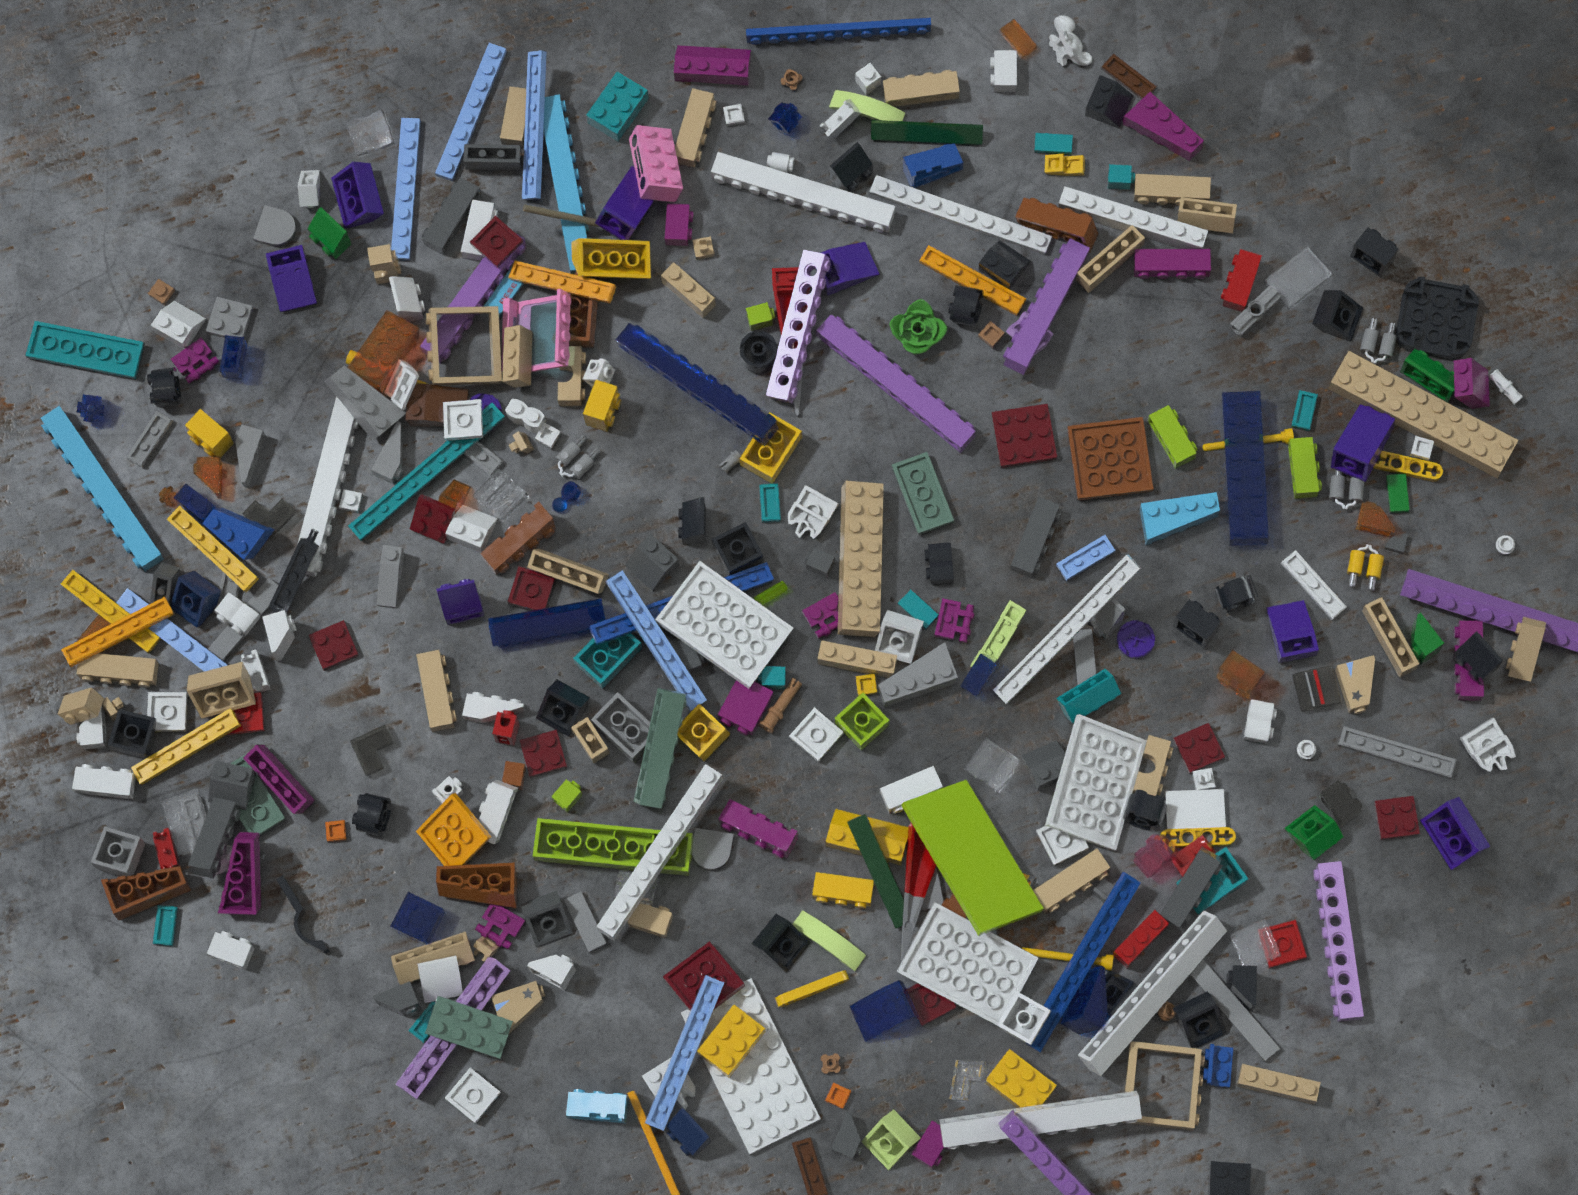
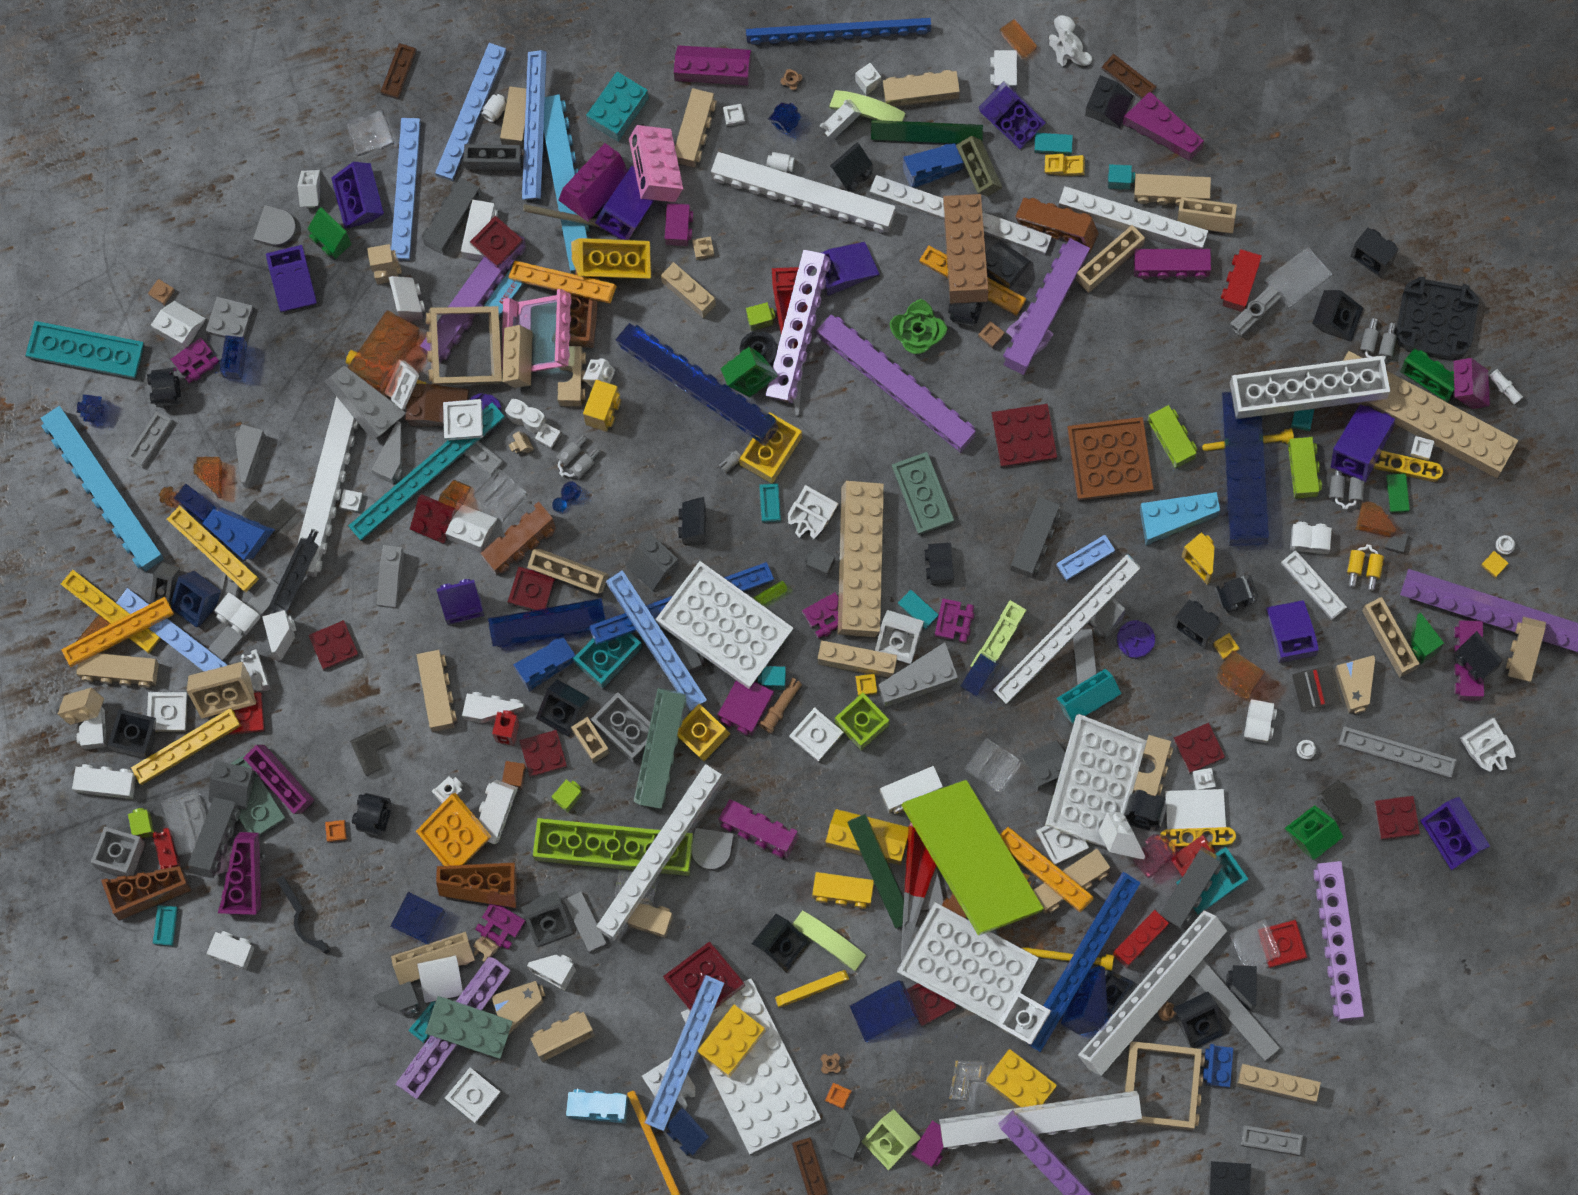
tan tile [102,697,124,721] -> none
yellow brick [185,409,234,460] -> none
black brick [712,522,764,575] -> none
none -> lime brick [128,808,154,839]
none -> reddish brown tile [380,43,417,100]
none -> white brick [481,94,507,123]
none -> blue wedge [513,637,576,692]
none -> tan slope [530,1011,595,1062]
none -> magenta slope [558,143,628,222]
none -> green slope [720,347,778,398]
none -> medium nougat brick [943,194,988,303]
none -> olive brick [956,136,1003,197]
none -> dark purple slope [978,81,1046,149]
none -> light orange tile [1000,827,1094,913]
none -> white slope [1098,812,1145,859]
none -> yellow slope [1182,532,1214,585]
none -> yellow tile [1213,633,1240,660]
none -> white brick [1230,356,1390,419]
none -> light grey tile [1240,1125,1303,1156]
none -> white brick [1290,522,1332,554]
none -> yellow tile [1481,551,1509,578]

